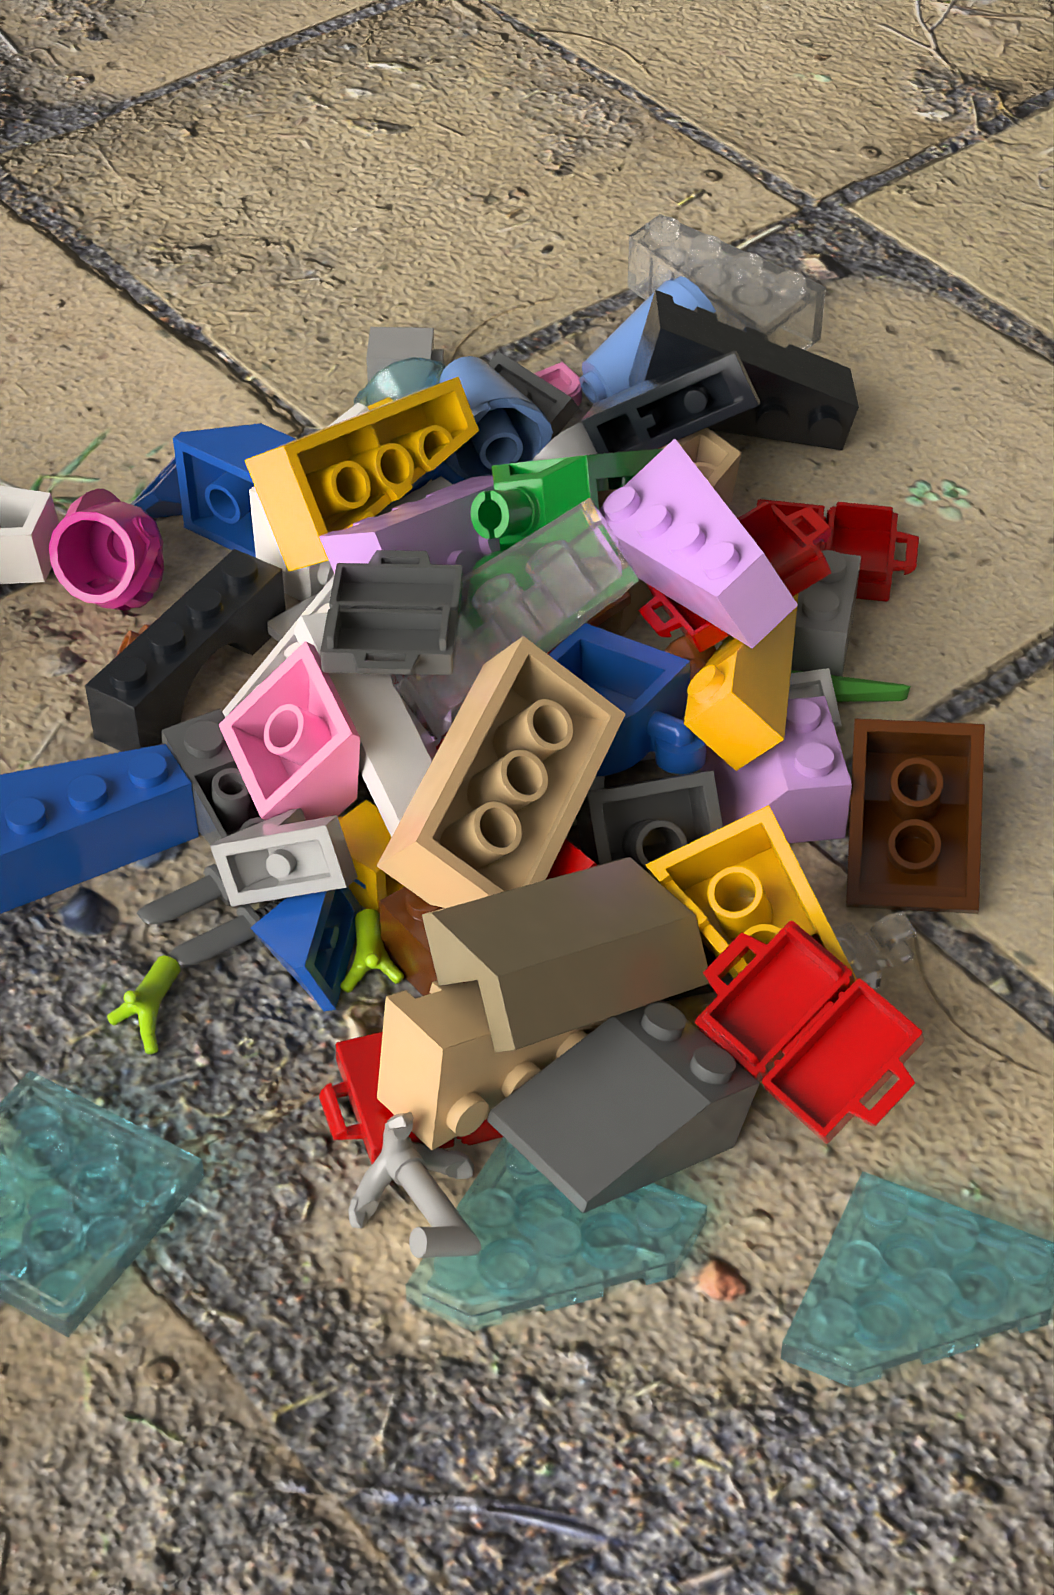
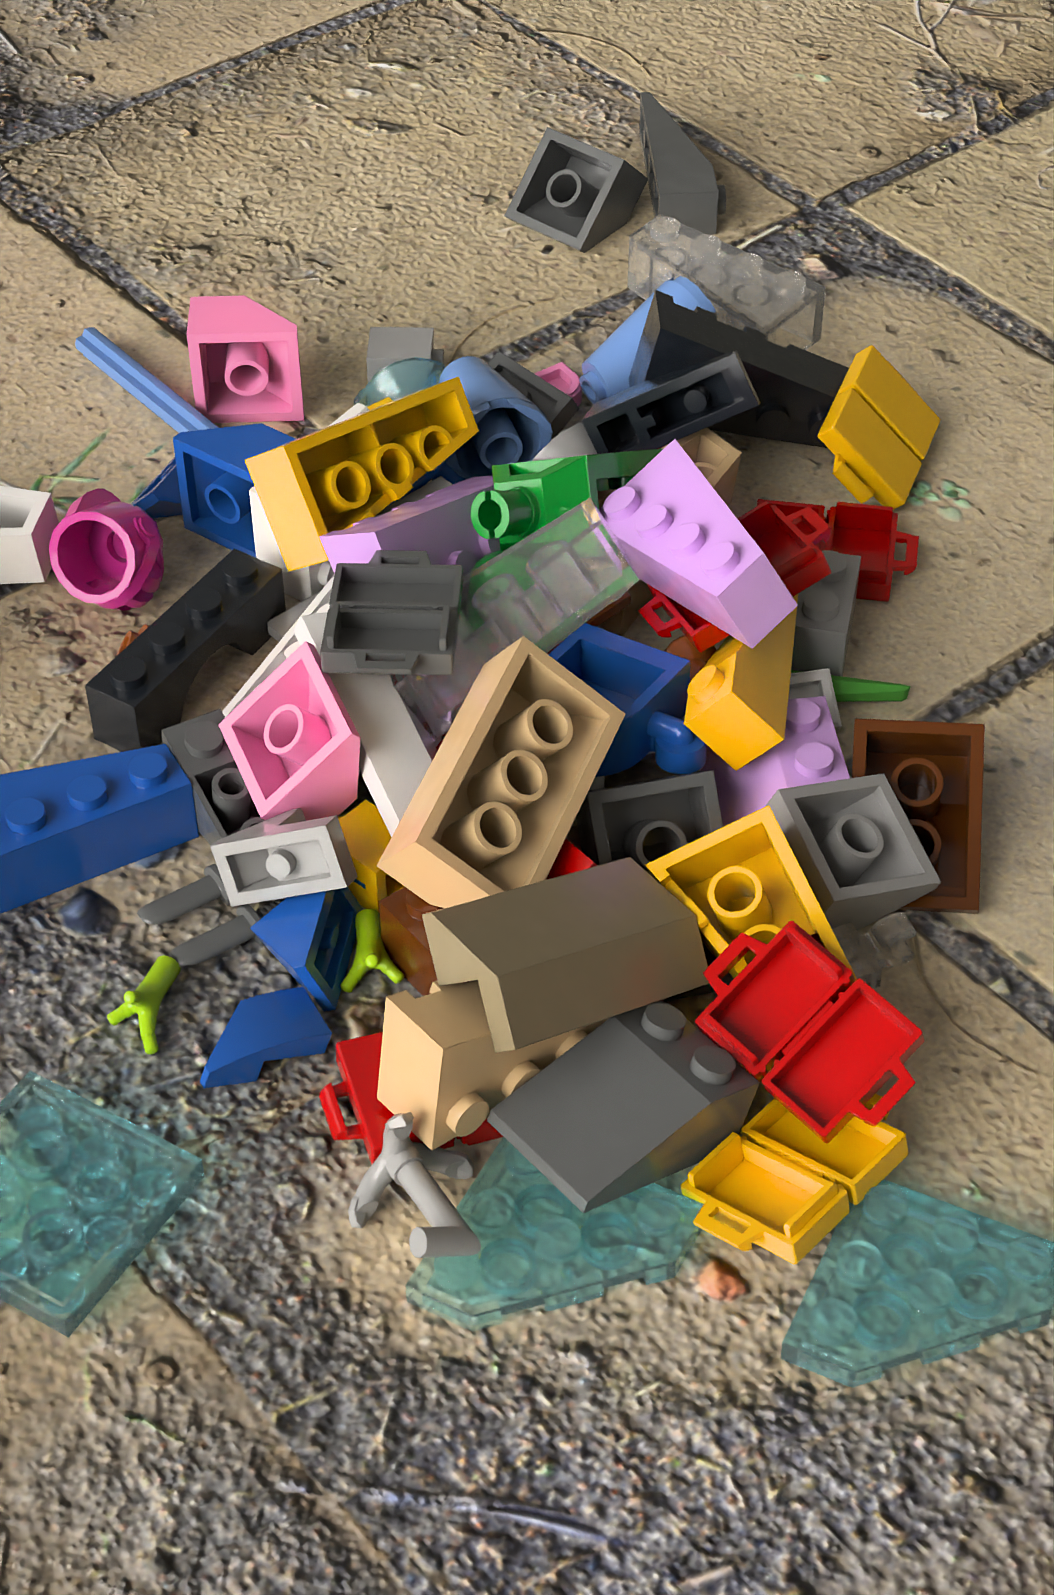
none -> medium blue axle [75,327,219,433]
none -> bright pink slope [187,295,304,423]
none -> blue slope [200,987,332,1088]
none -> dark grey slope [504,127,648,253]
none -> dark grey slope [639,92,726,237]
none -> yellow piece [680,1094,909,1264]
none -> light grey slope [765,773,941,937]
none -> yellow piece [818,345,941,510]

